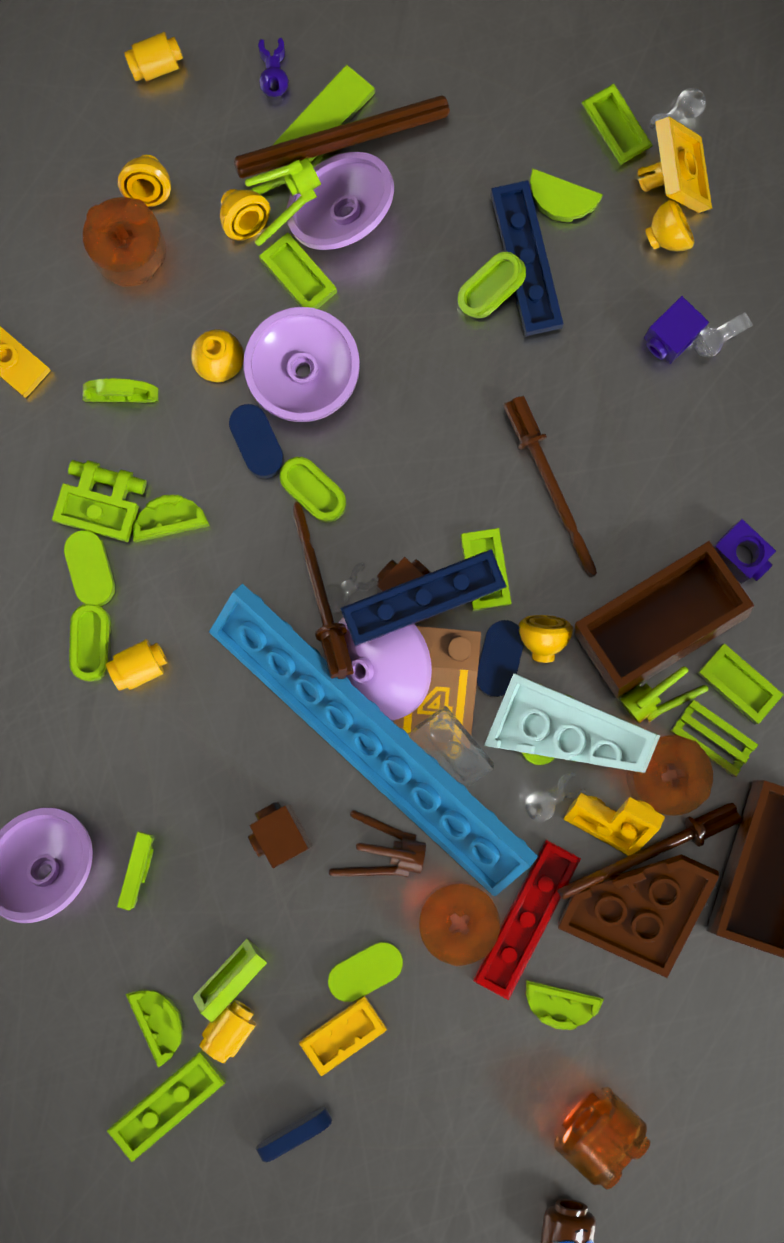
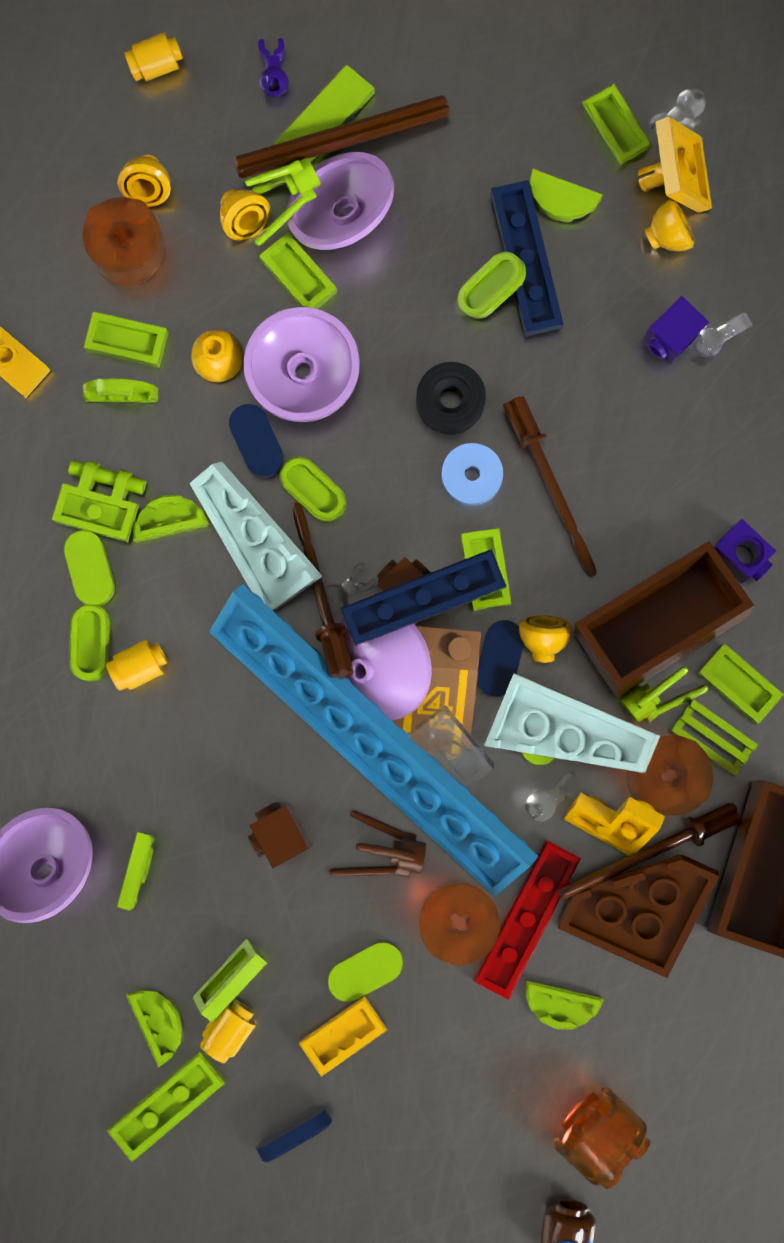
none -> lime tile [84,311,169,368]
none -> light aqua wing [189,462,323,612]
none -> black tyre [416,362,486,435]
none -> light blue piece [441,443,503,506]

